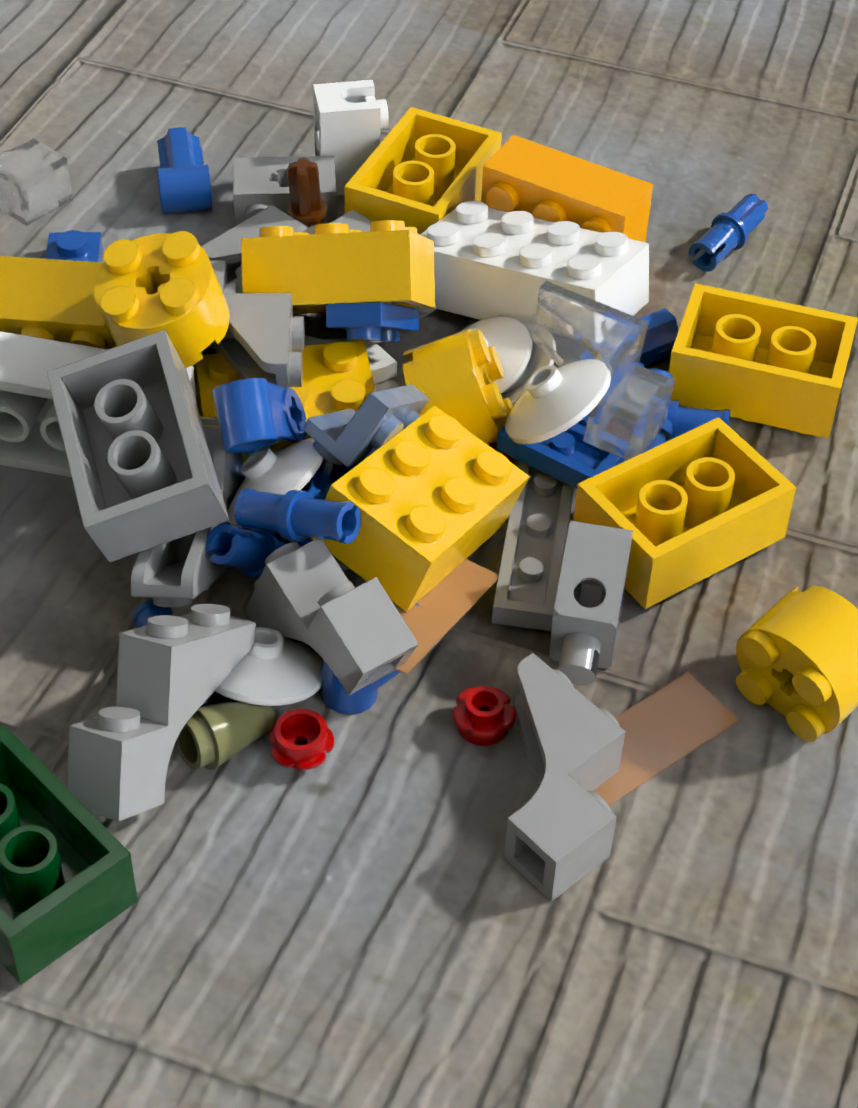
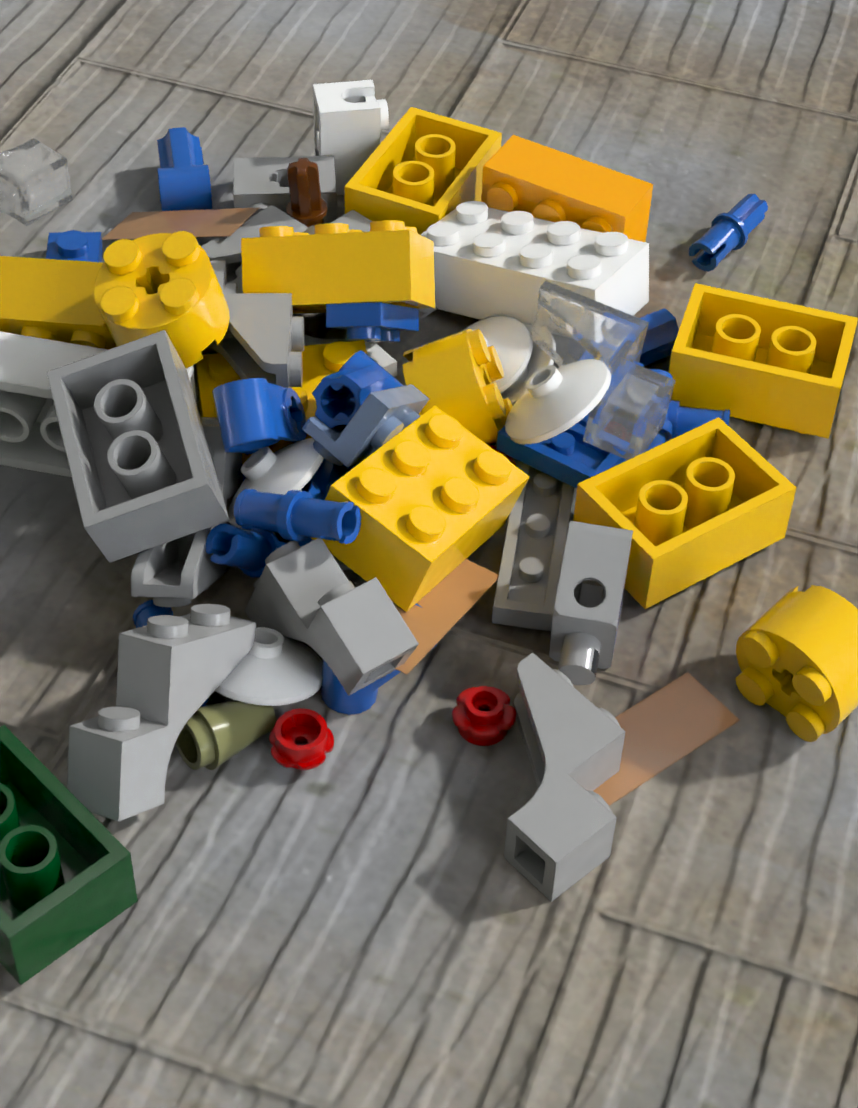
none -> medium nougat sticker [102,208,259,240]
none -> blue piece [312,350,404,428]

